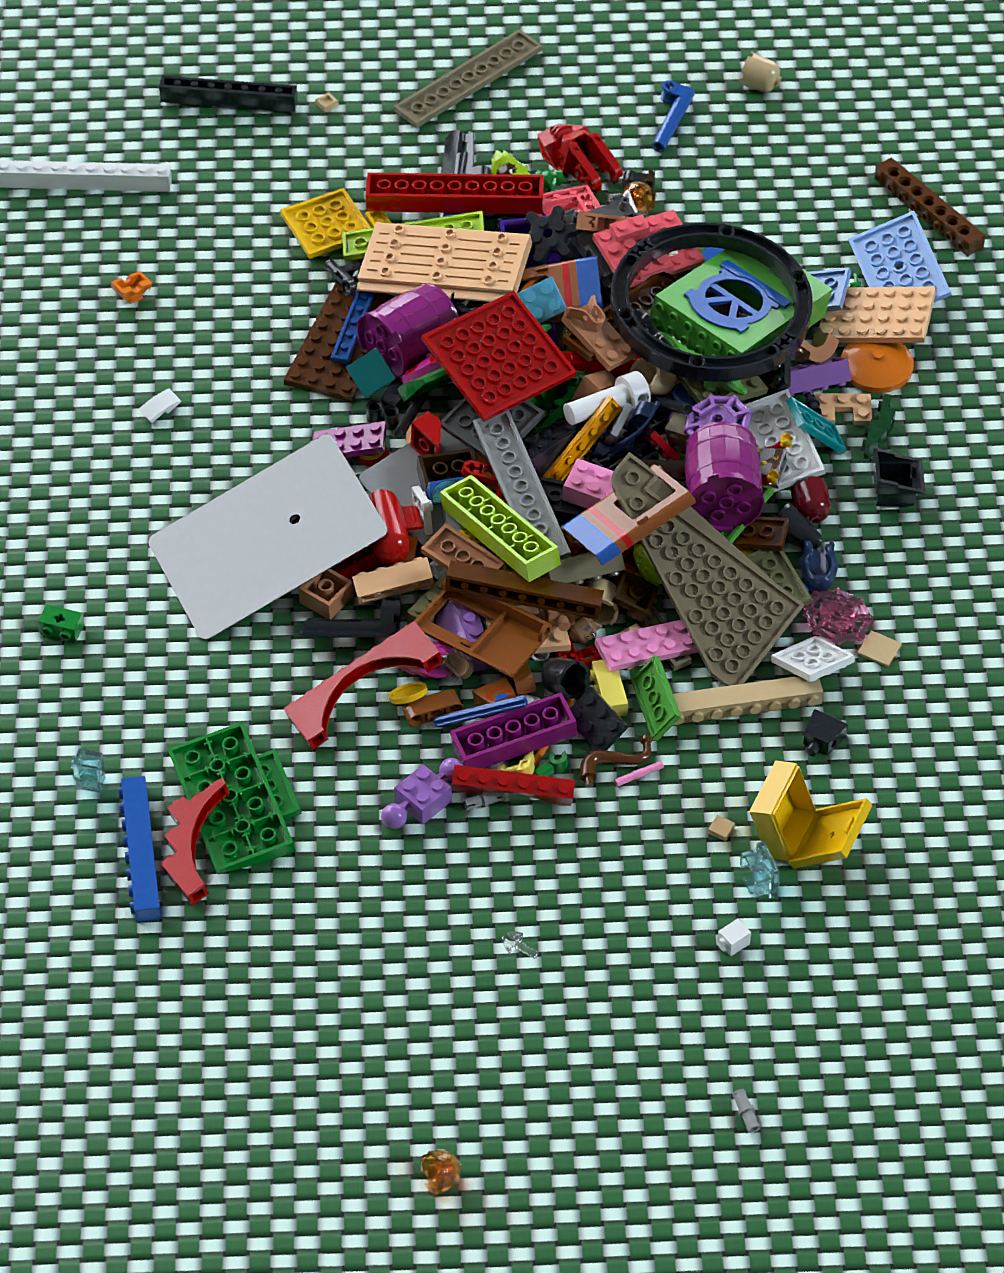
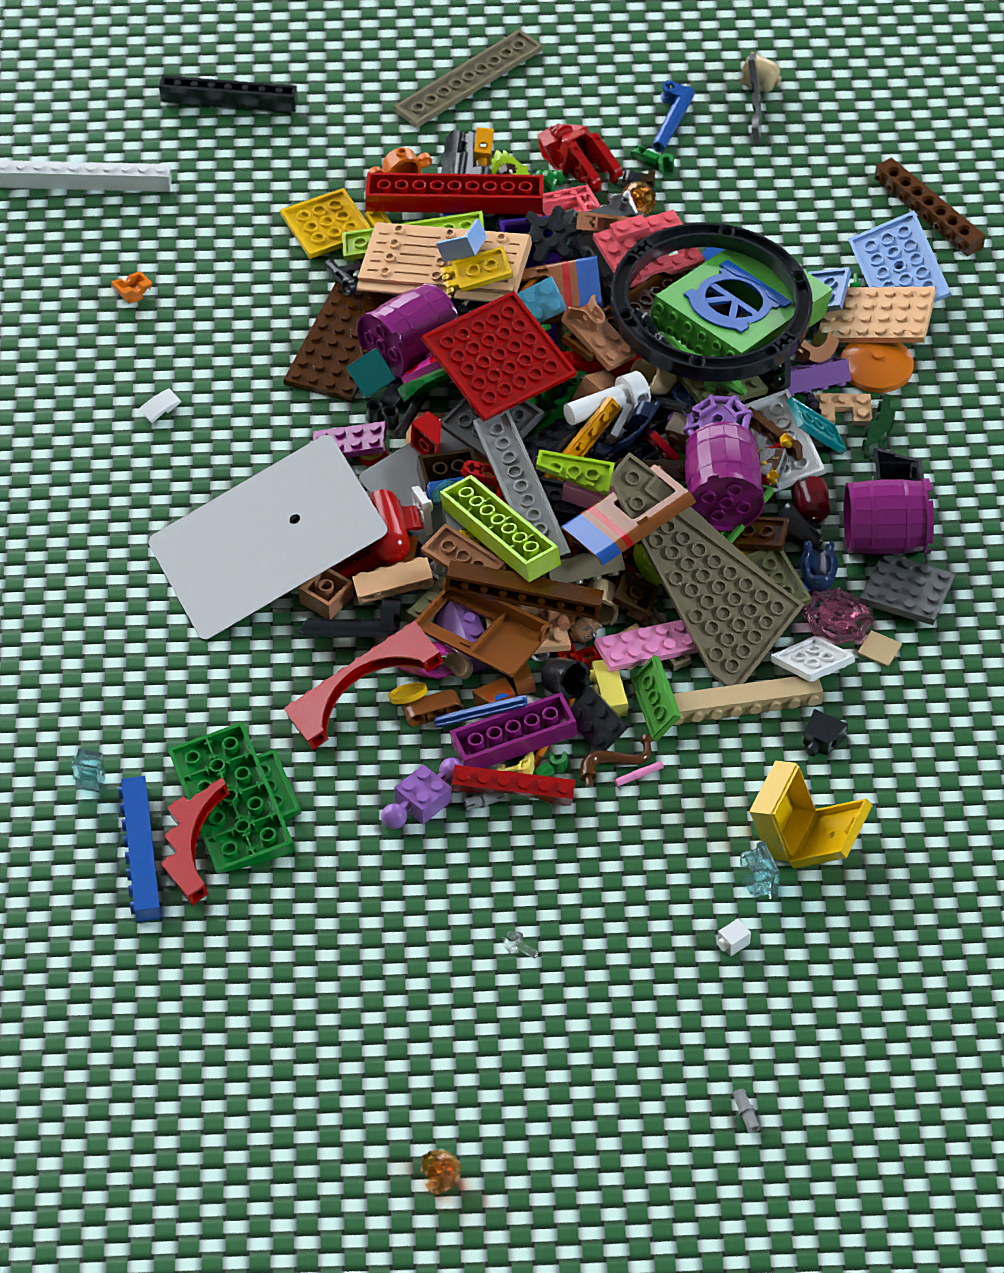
green brick [38,604,84,642] -> none
tan tile [315,92,339,113] -> none
blue tile [331,291,376,365] -> none
tan tile [708,815,735,841] -> none
none -> orange piece [368,147,432,173]
none -> light blue panel [436,219,487,262]
none -> yellow tile [440,246,513,295]
none -> light orange torso [474,127,494,167]
none -> lime wing [536,449,615,496]
none -> green piece [630,145,675,174]
none -> dark grey tile [748,53,762,144]
none -> reddish brown plate [748,407,803,462]
none -> magenta piece [843,478,934,554]
none -> dark grey plate [859,554,956,625]

